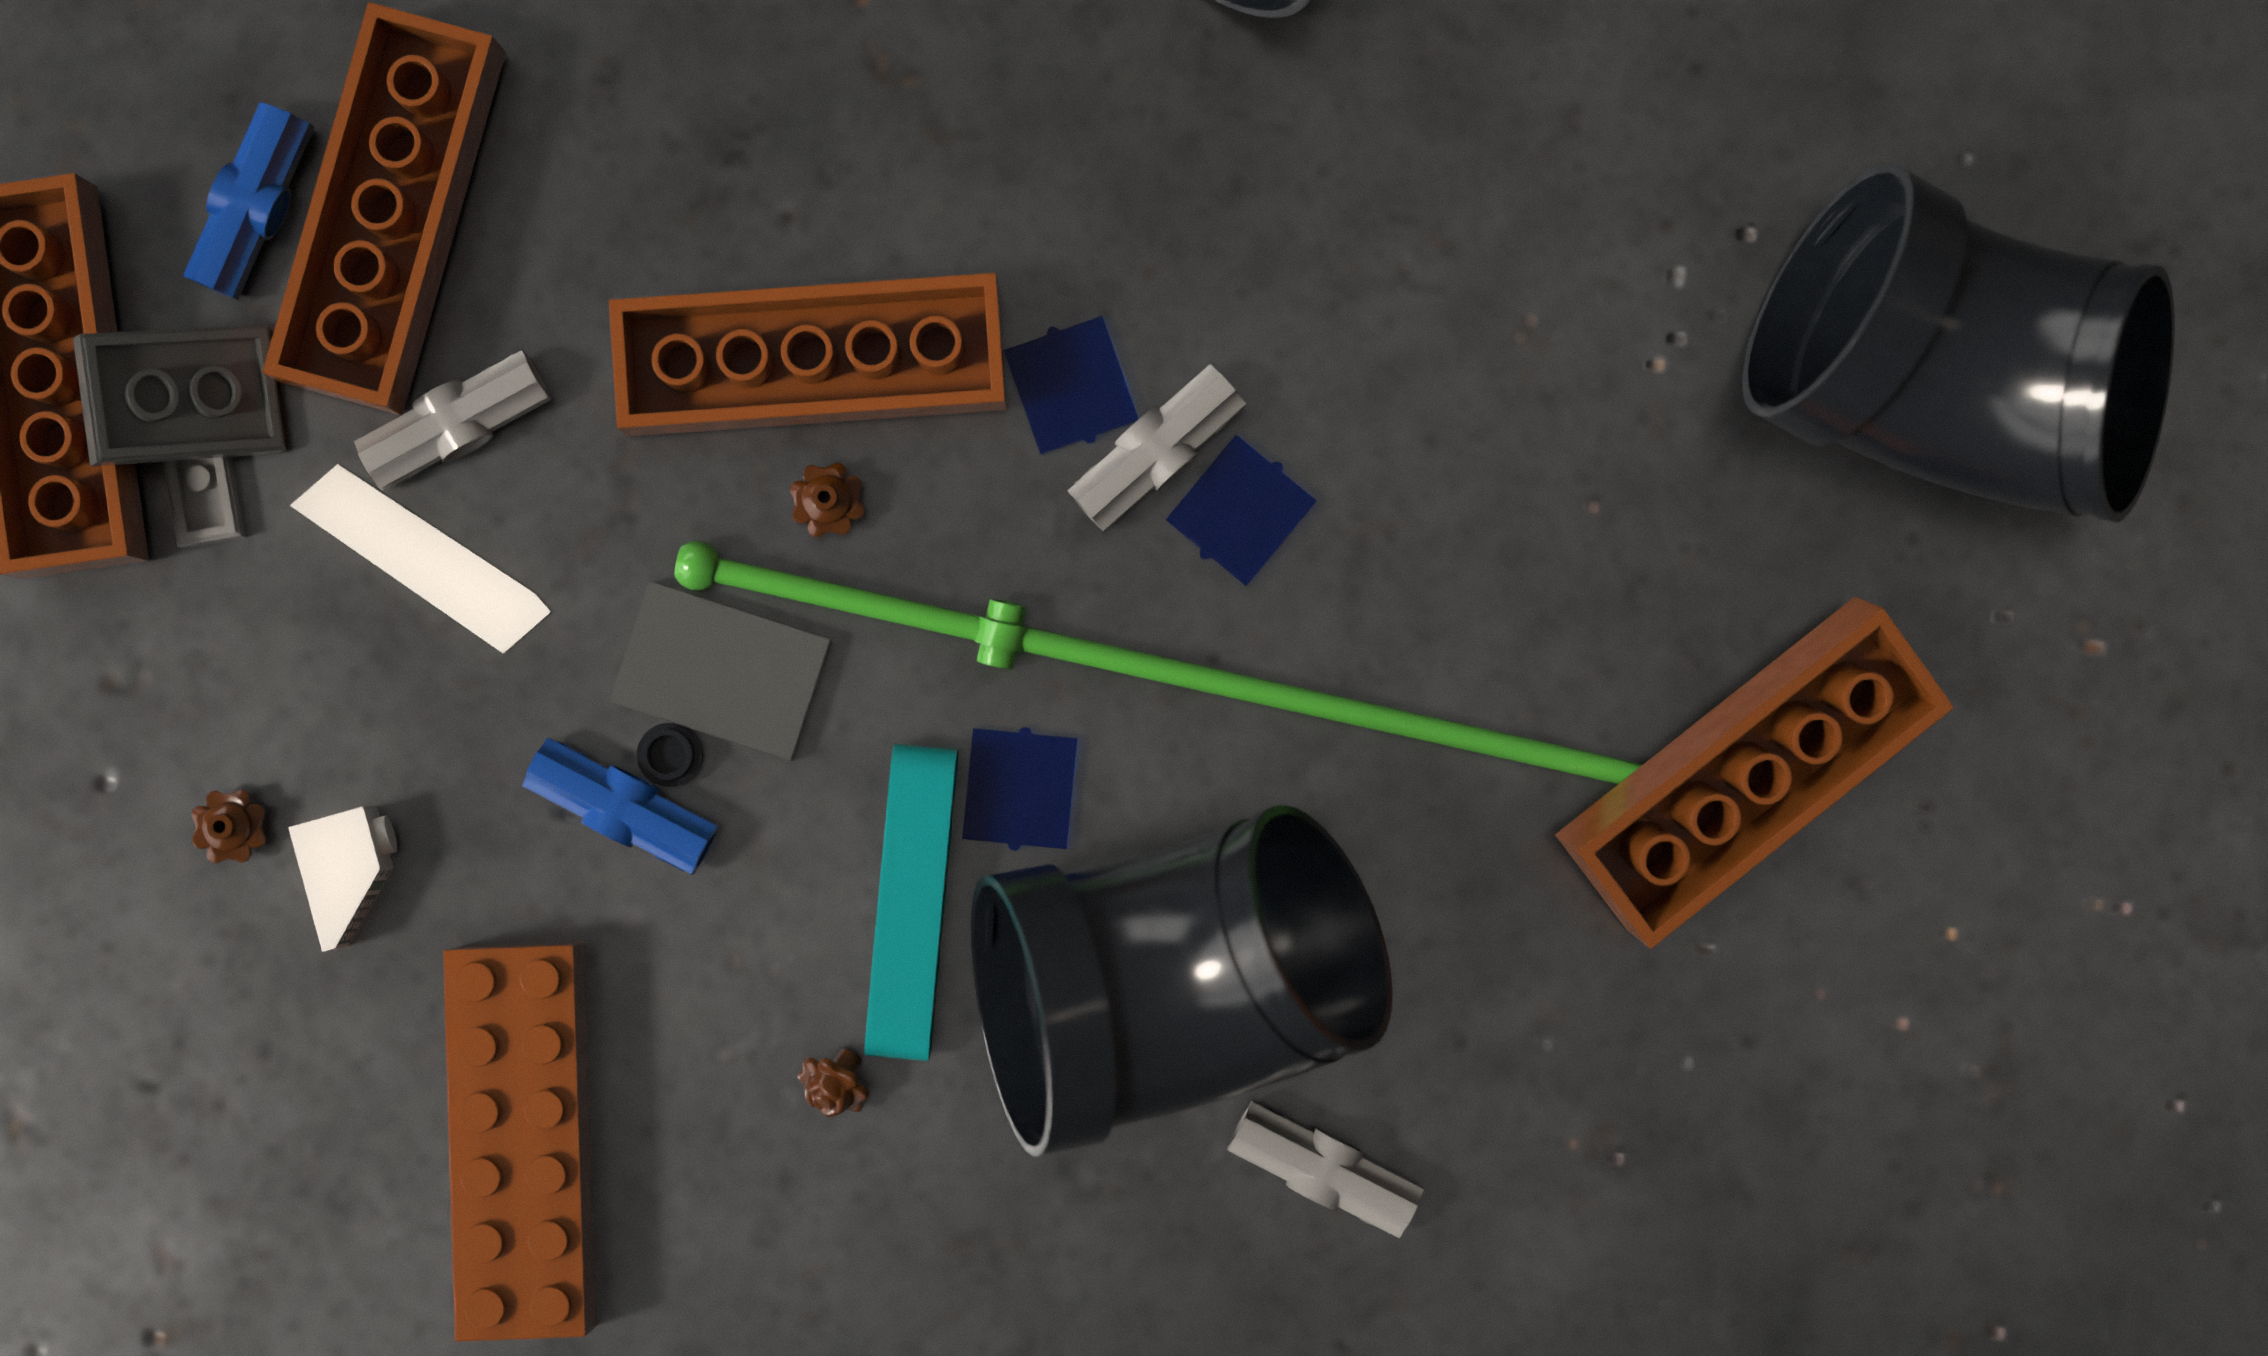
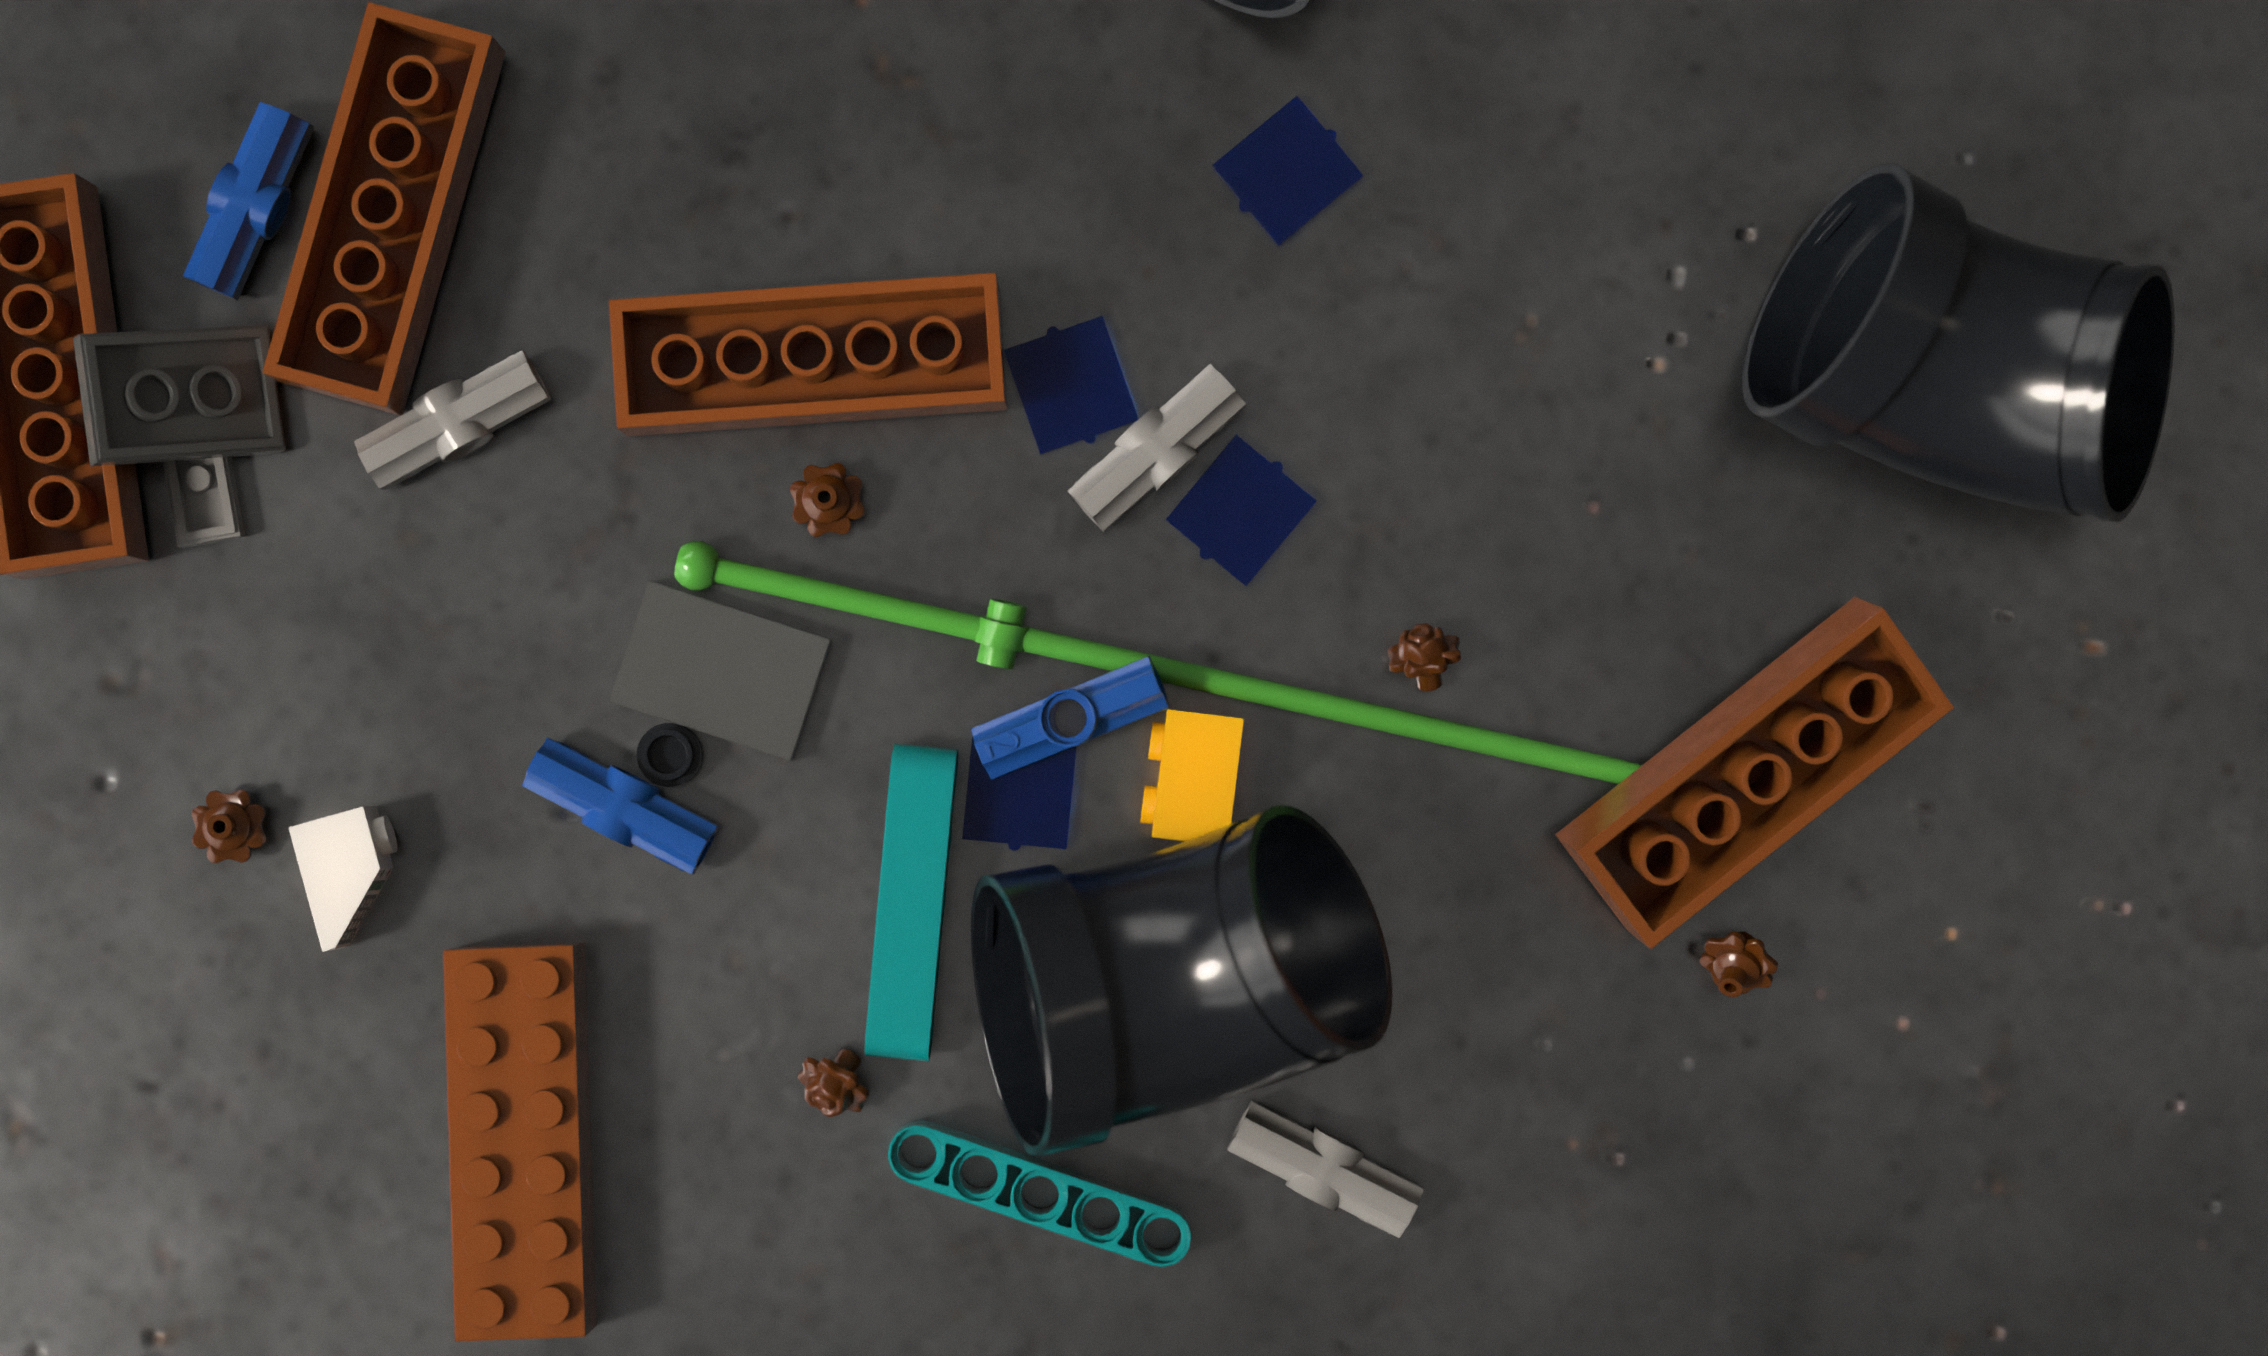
white sticker [290,464,551,654] -> none
none -> teal beam [888,1120,1191,1267]
none -> blue piece [971,656,1171,780]
none -> yellow piece [1140,709,1244,841]
none -> clear blue piece [1212,96,1364,247]
none -> reddish brown plant [1387,623,1461,691]
none -> reddish brown plant [1699,931,1778,997]

